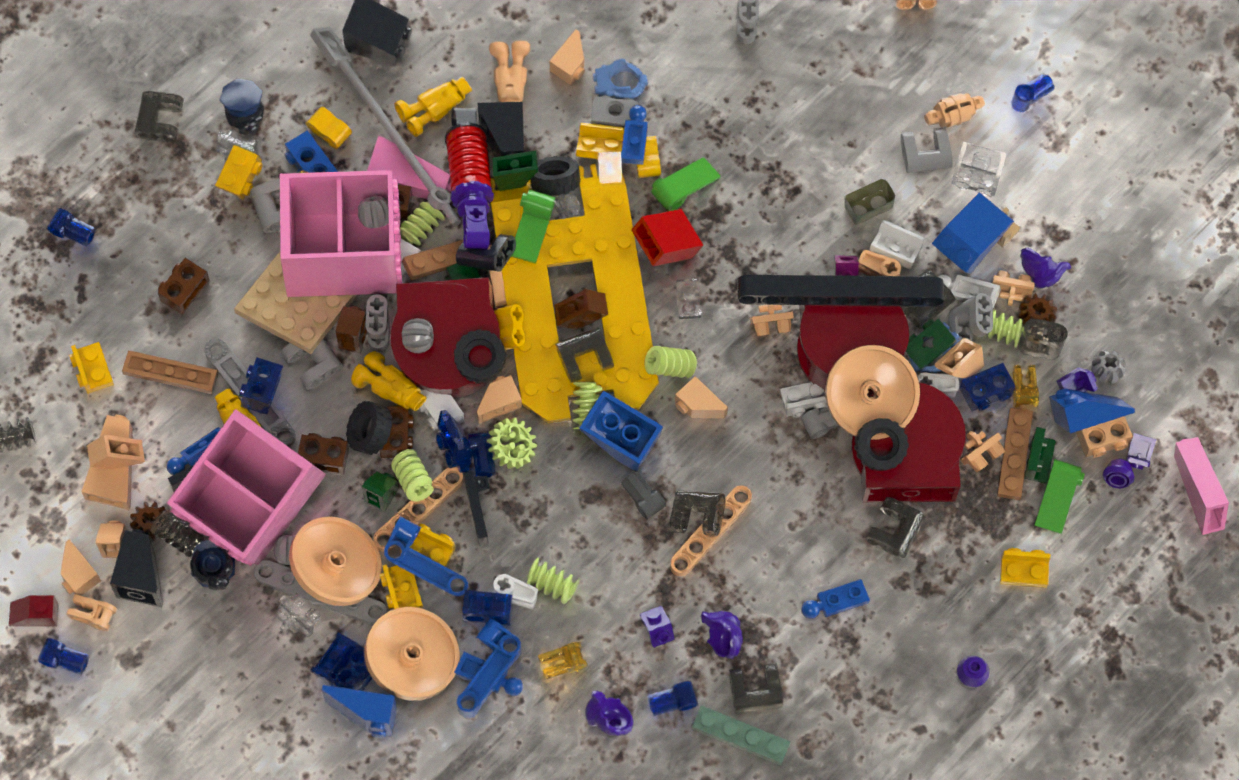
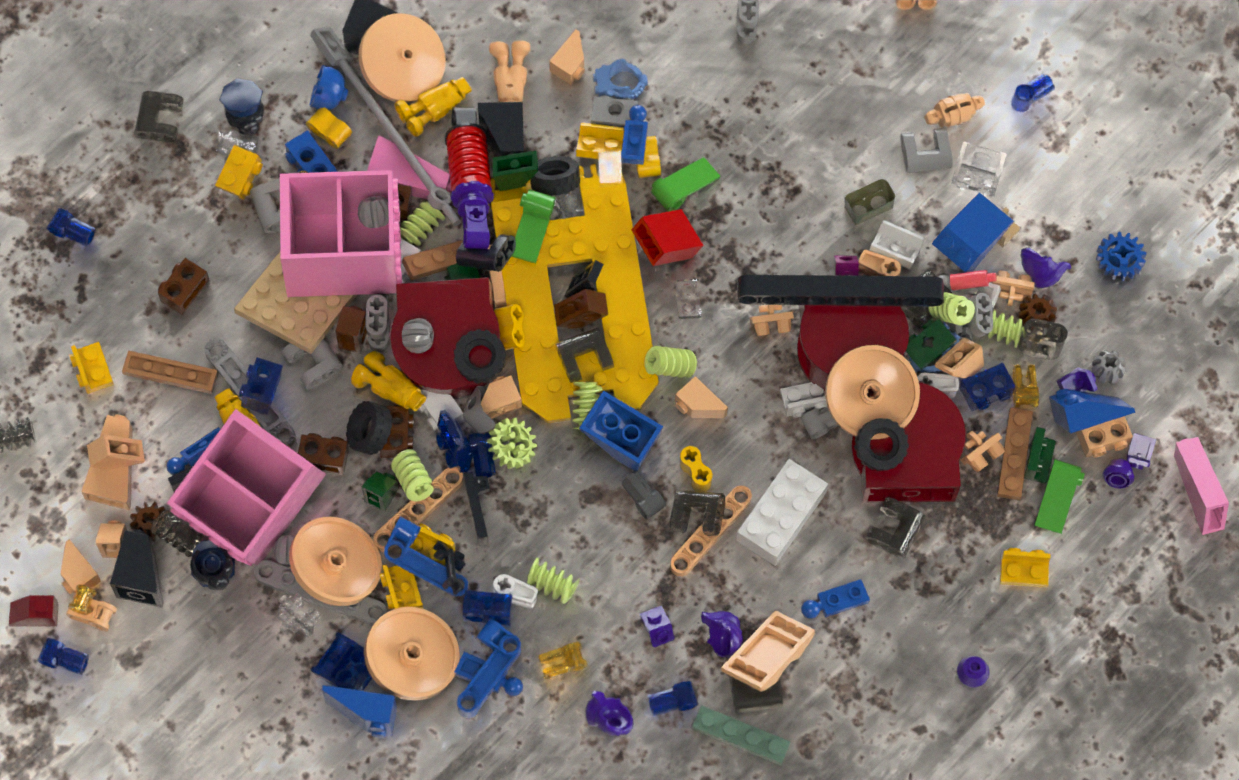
none -> clear yellow bush [68,584,97,615]
none -> blue cylinder [310,65,348,110]
none -> light nougat dish [359,13,446,103]
none -> black bar [433,541,466,596]
none -> light grey piece [463,386,495,433]
none -> black hinge [564,260,604,298]
none -> yellow axle [680,446,713,493]
none -> light nougat slope [721,610,815,692]
none -> white brick [736,459,828,566]
none -> yellowish green piece [928,292,975,325]
none -> coral cylinder [950,270,997,291]
none -> blue gear [1096,232,1147,281]

